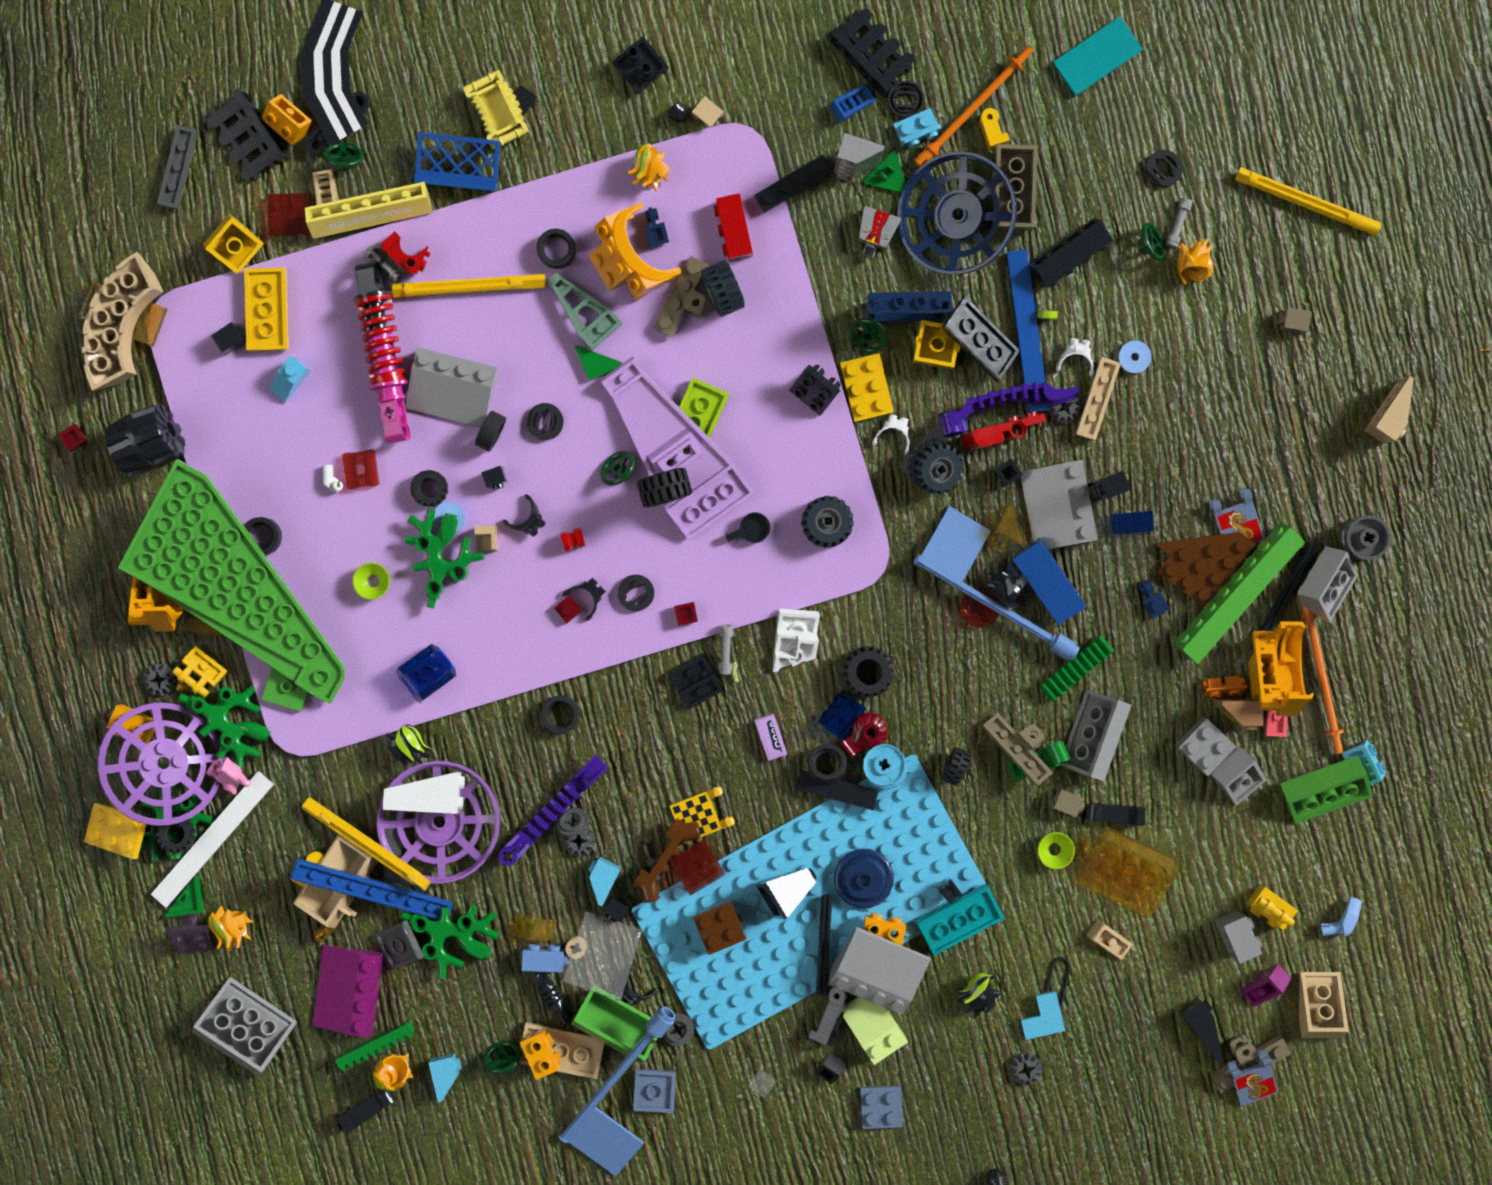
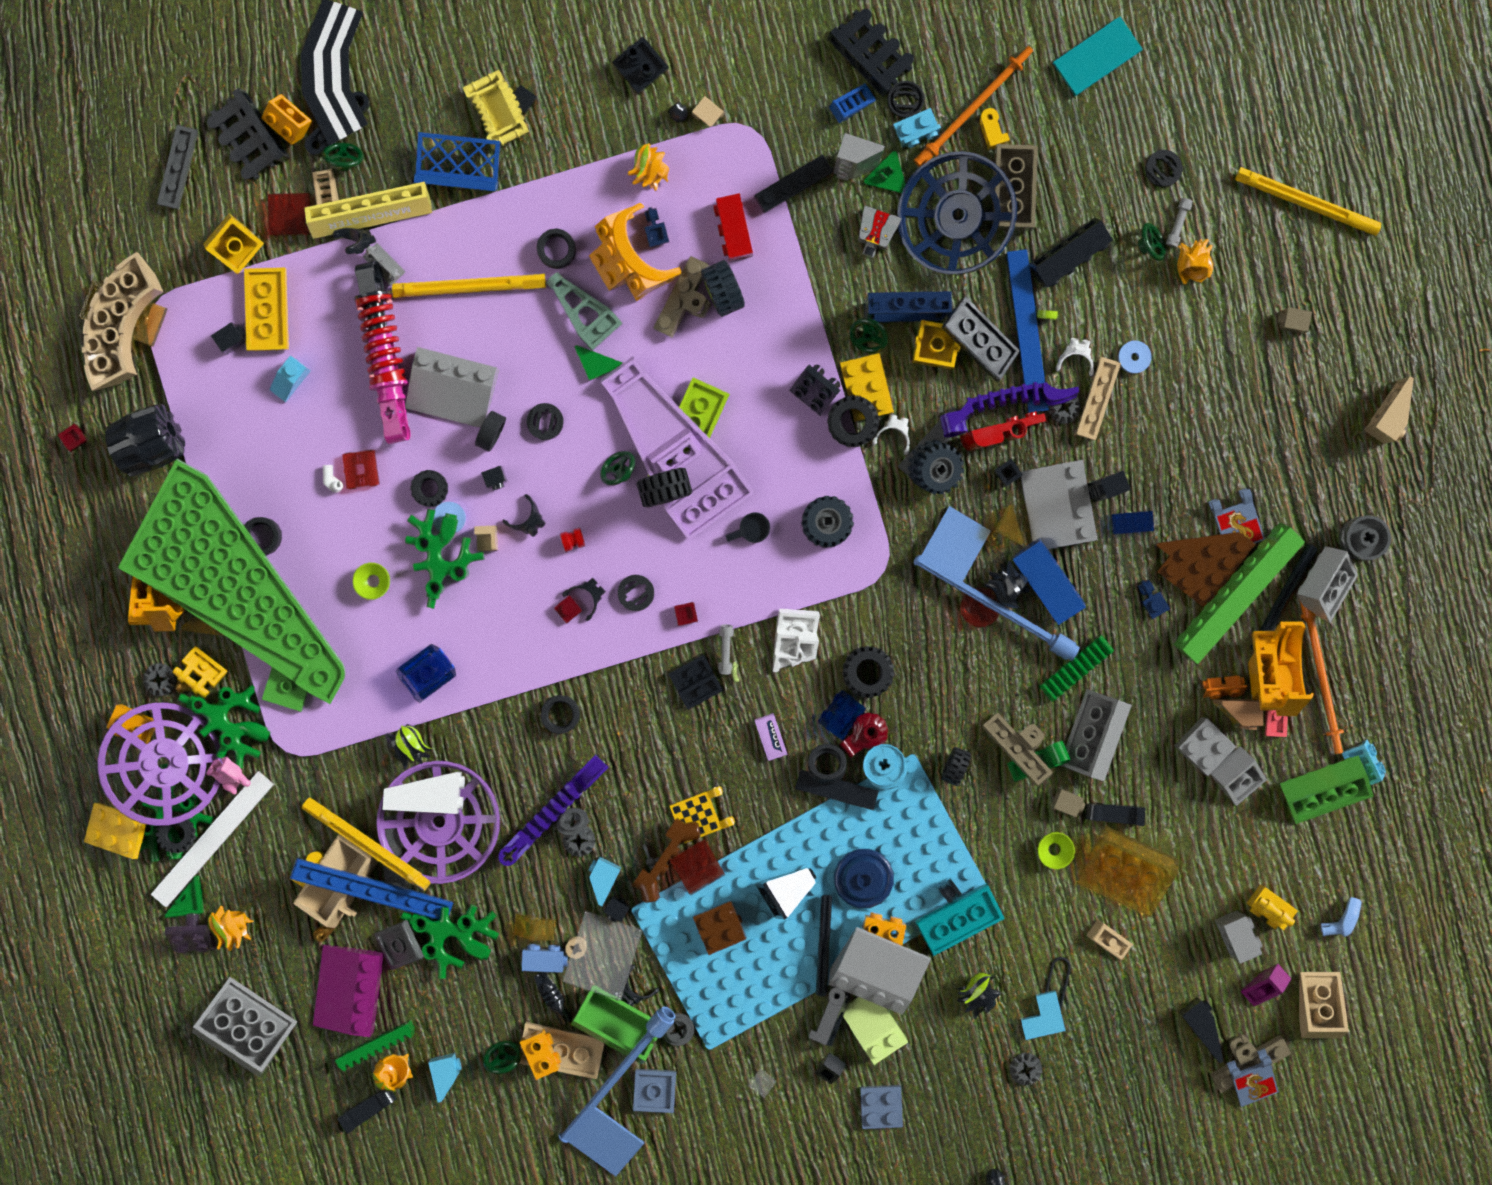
red tile [380,231,431,274] -> none
none -> black helmet [333,228,376,254]
none -> black tyre [827,396,879,447]

